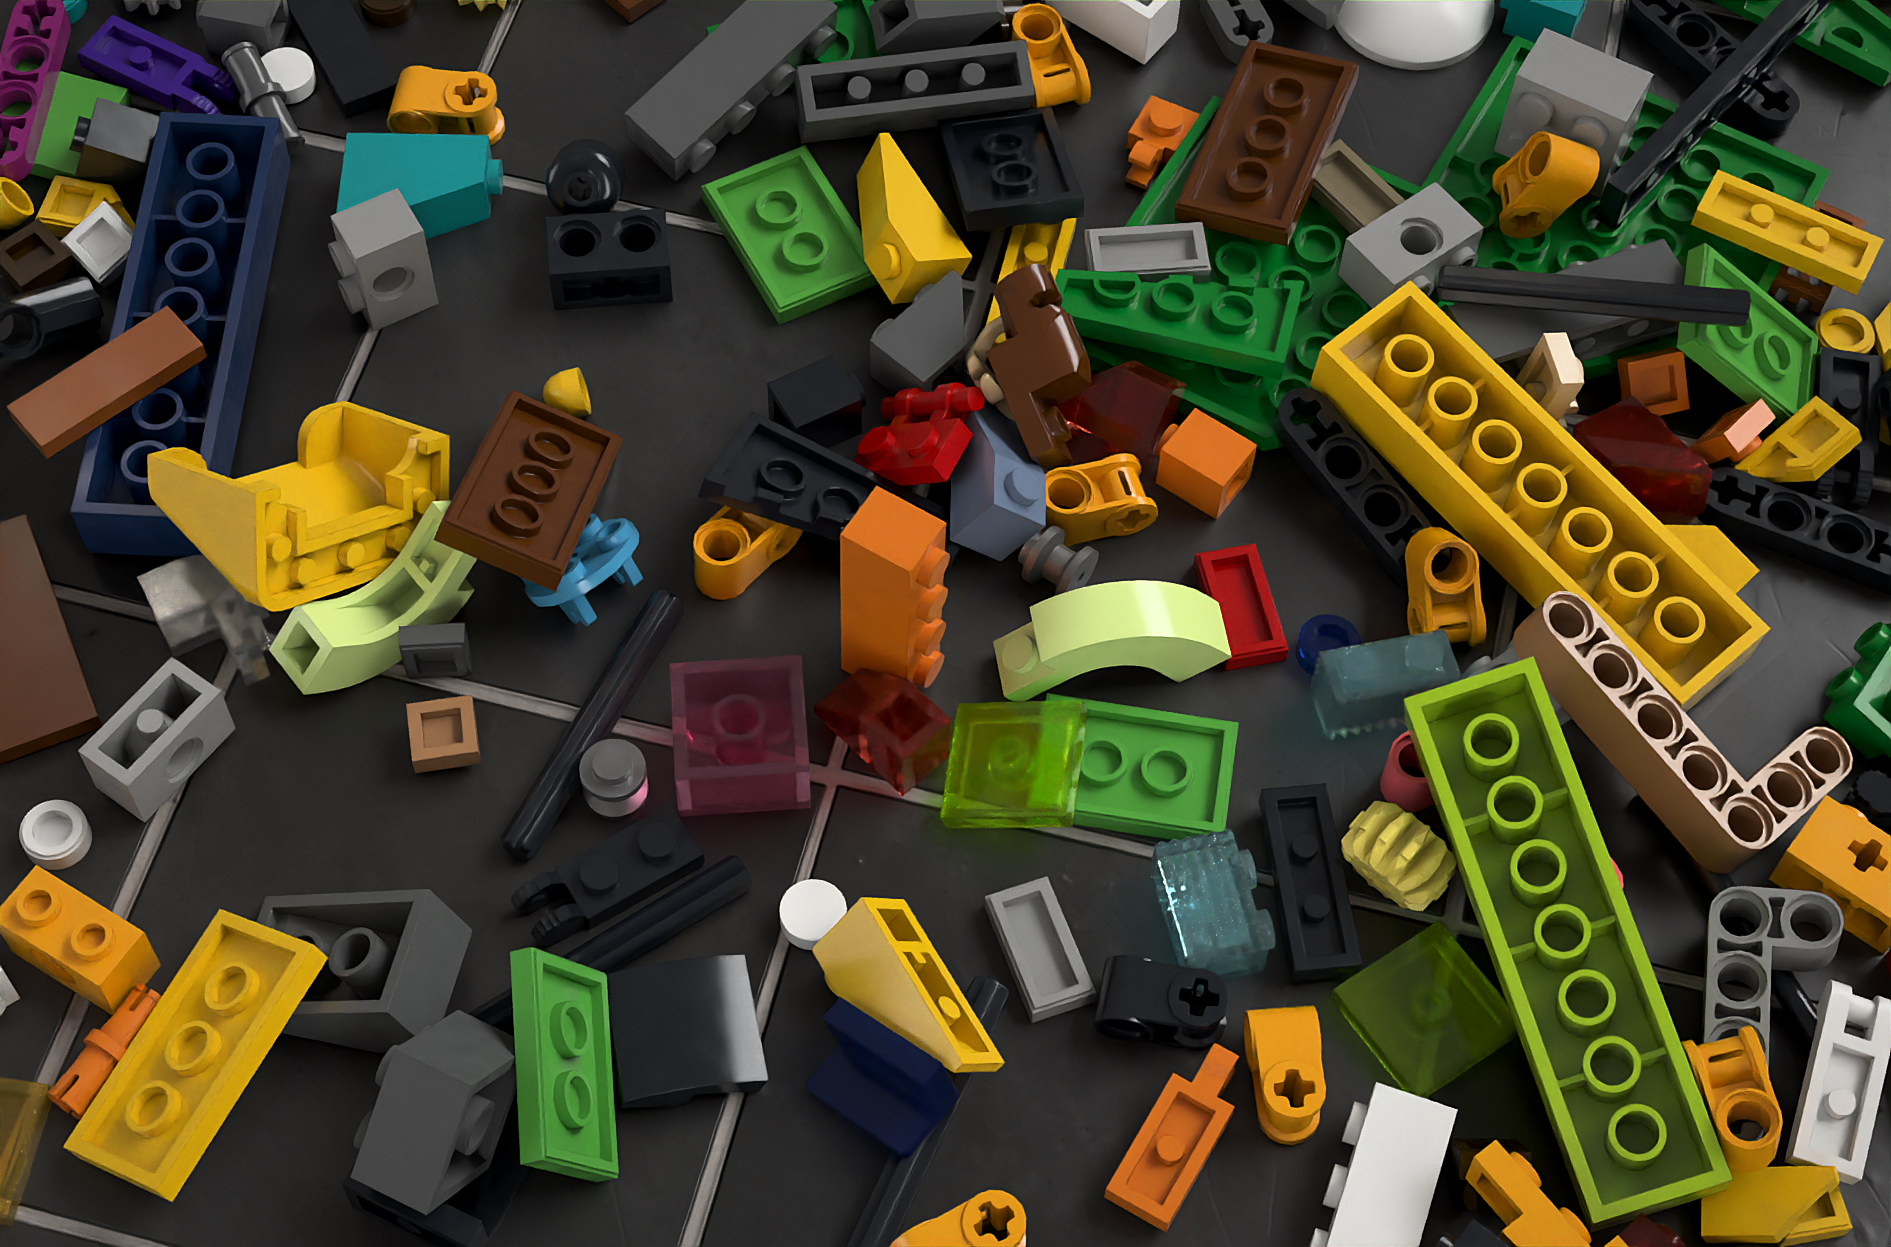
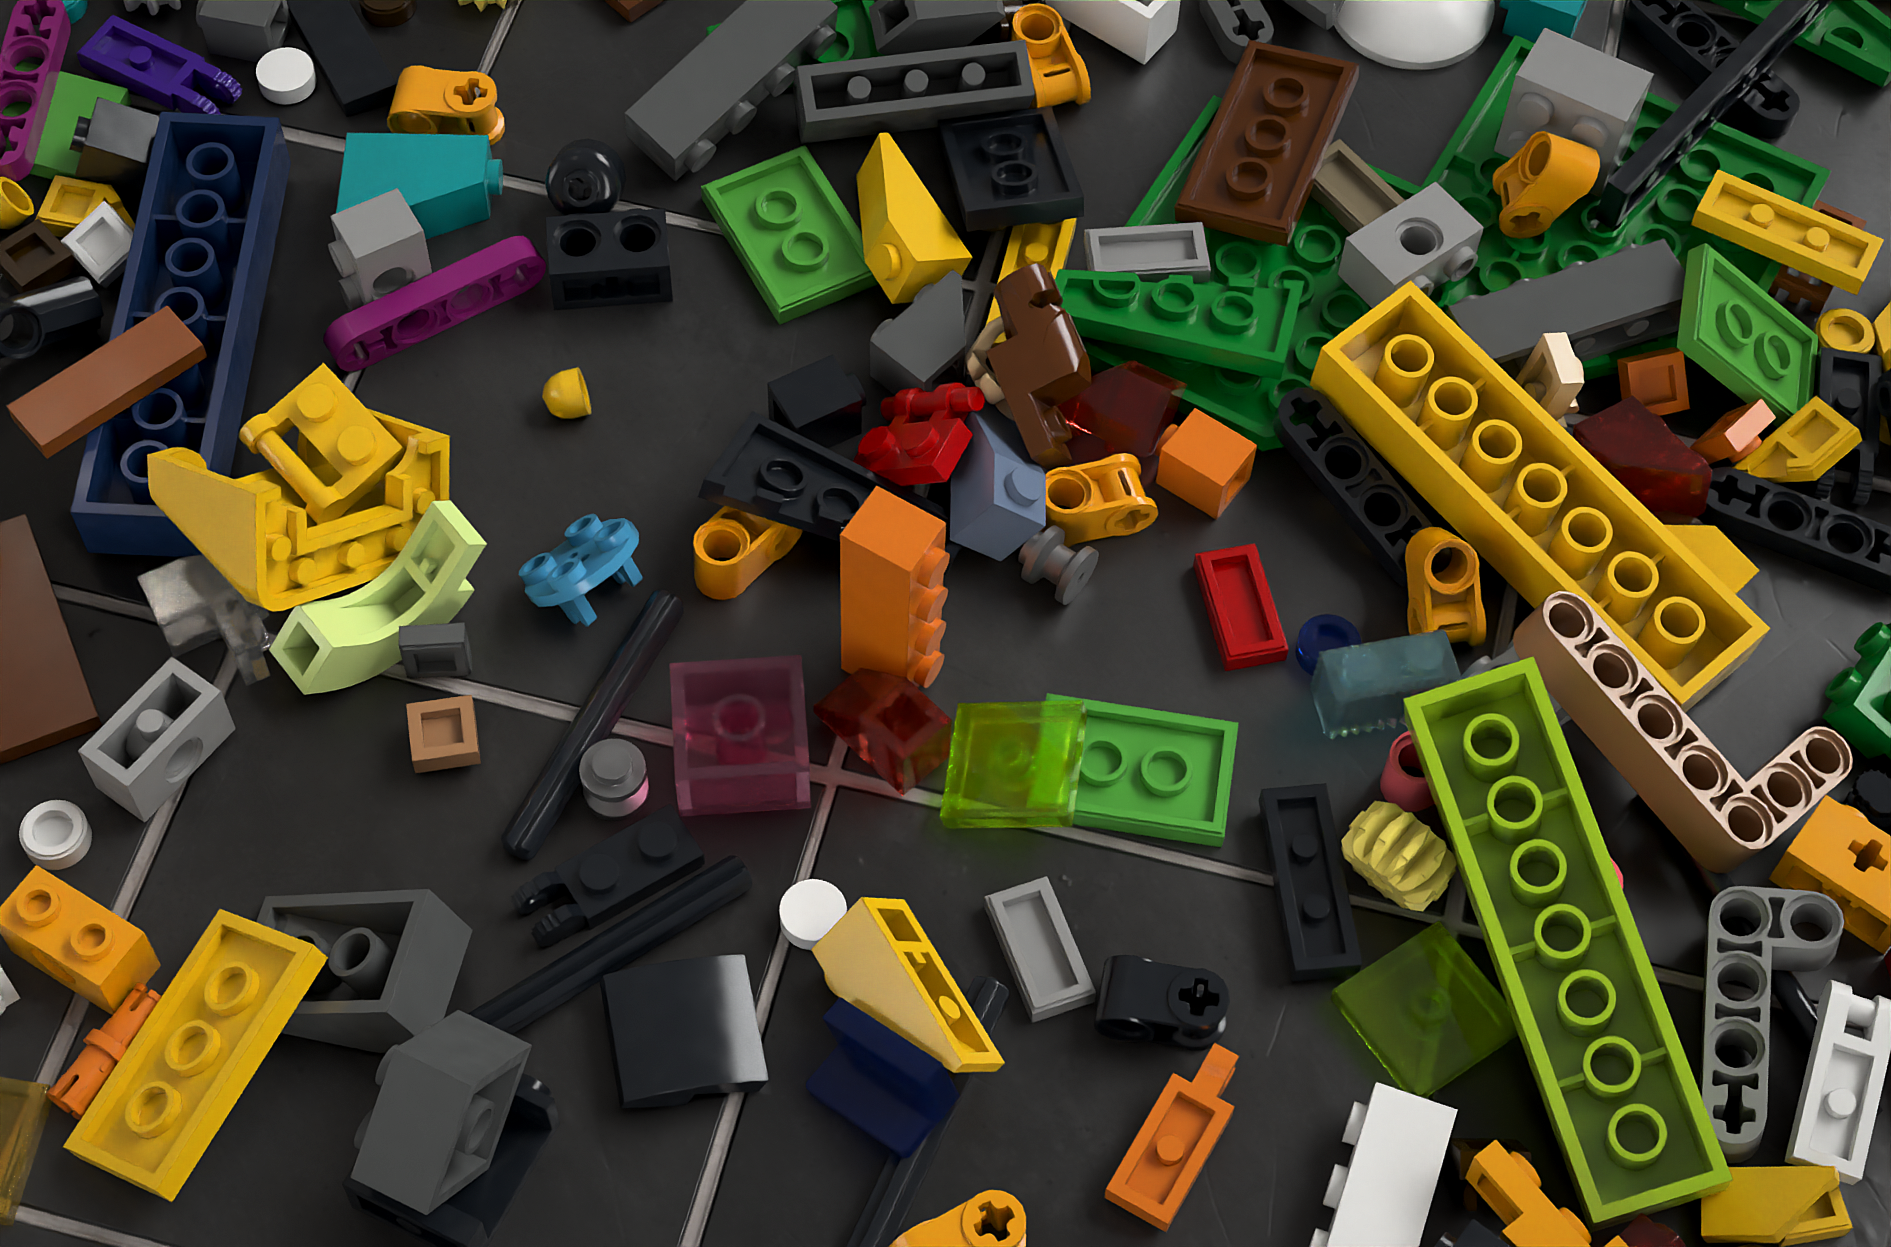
dark grey pin [221,42,305,156] -> none
reddish brown tile [434,390,624,592] -> none
bright green tile [510,947,619,1182] -> none
yellowish green arch [993,580,1232,704] -> none
orange plate [1125,95,1200,190] -> none
clear light blue brick [1150,829,1275,985] -> none
light orange piece [1243,1005,1326,1145] -> none
black axle [1437,265,1751,327] -> none
light orange piece [1681,1025,1783,1172] -> none
none -> yellow plate [239,363,406,525]
none -> magenta beam [323,236,546,371]

